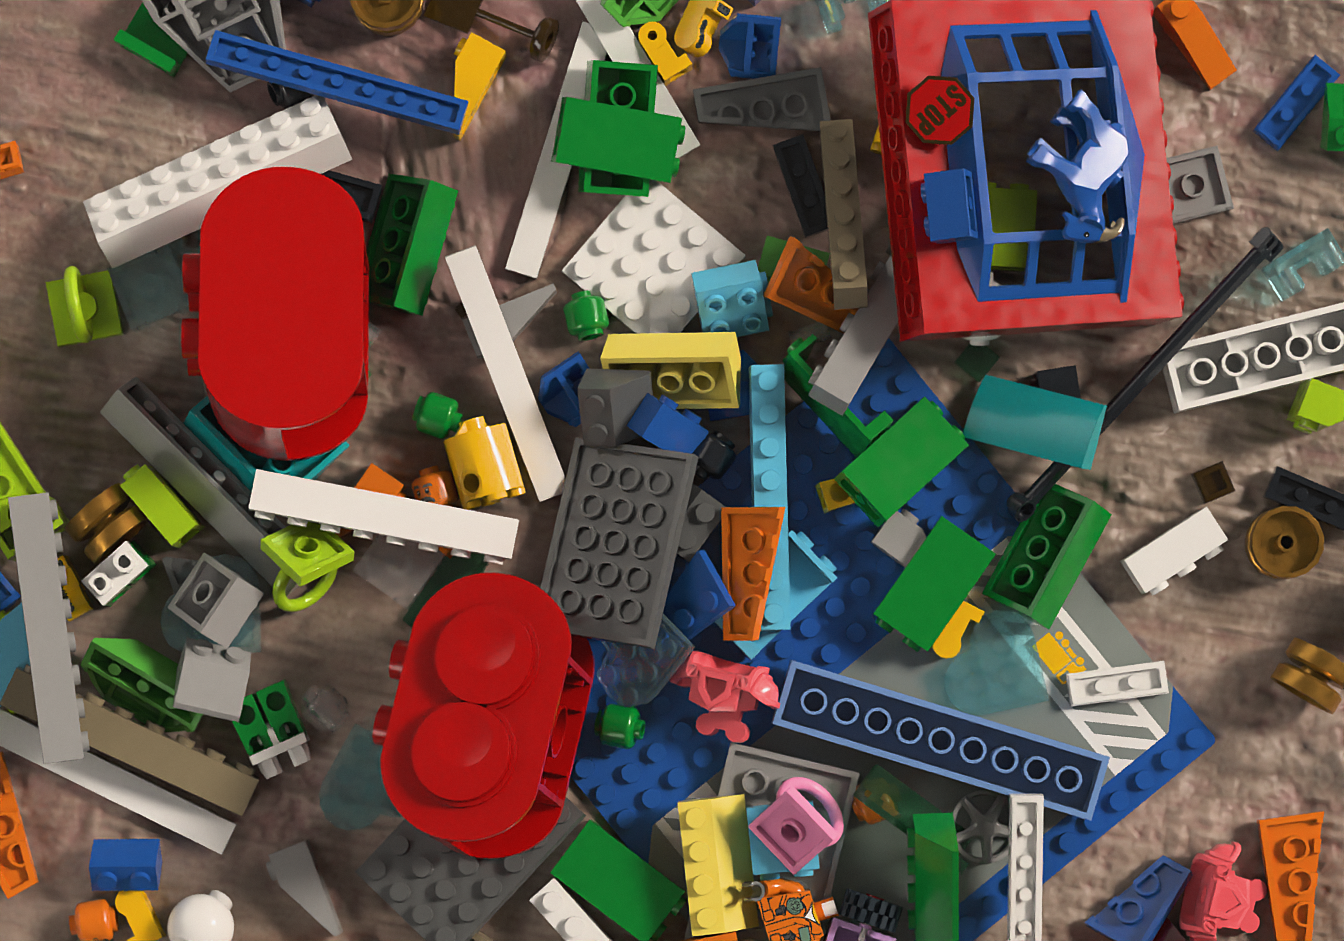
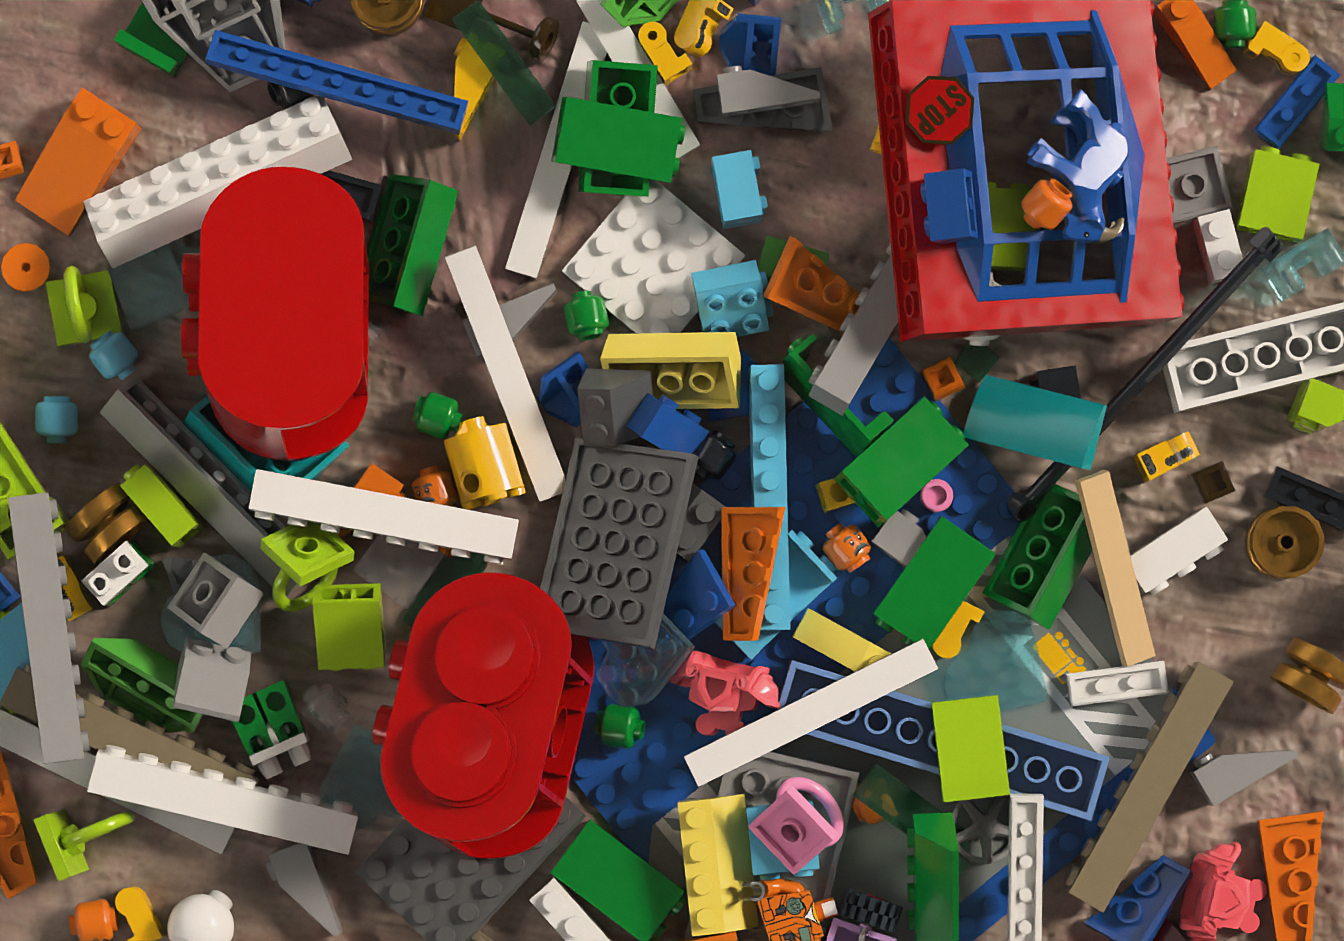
blue brick [89,839,163,891] -> none
black plate [772,134,828,238] -> none
dark tan brick [820,119,868,310] -> none
none -> orange piece [1,243,50,292]
none -> orange slope [15,87,142,237]
none -> lime tile [34,809,135,882]
none -> medium azure head [35,396,78,443]
none -> white brick [87,745,358,855]
none -> medium azure head [89,330,138,380]
none -> lime brick [312,583,386,671]
none -> clear green panel [452,0,556,125]
none -> white tile [684,639,938,787]
none -> medium azure container [711,150,768,230]
none -> light grey slope [716,66,820,118]
none -> light yellow slope [792,608,893,672]
none -> orange head [822,522,871,573]
none -> bright pink tile [920,479,953,512]
none -> orange tile [921,357,965,402]
none -> lime tile [931,695,1010,802]
none -> orange head [1021,179,1072,230]
none -> dark tan brick [1064,662,1234,913]
none -> tan tile [1075,470,1155,667]
none -> yellow leg [1132,431,1200,483]
none -> light grey slope [1189,750,1299,806]
none -> white brick [1192,209,1243,285]
none -> green head [1214,0,1256,48]
none -> lime brick [1234,146,1320,244]
none -> yellow leg [1242,21,1310,75]

